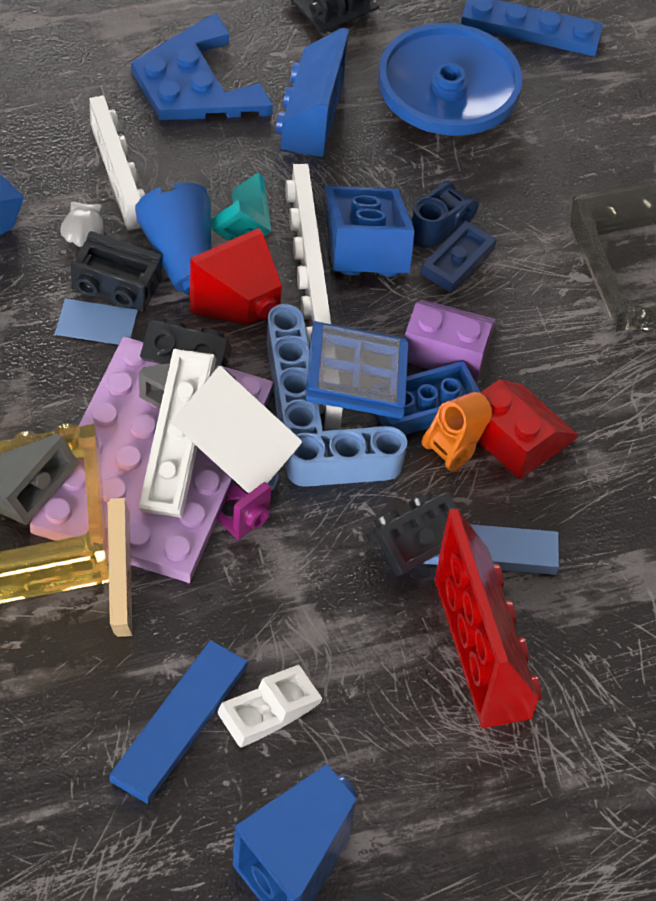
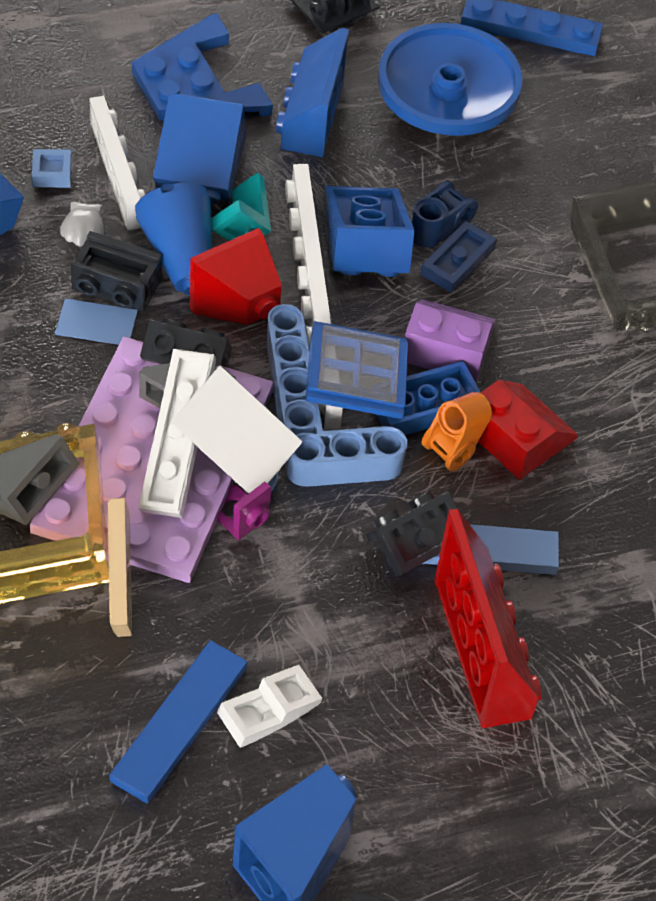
none -> medium blue plate [32,149,72,188]
none -> blue slope [153,93,246,204]

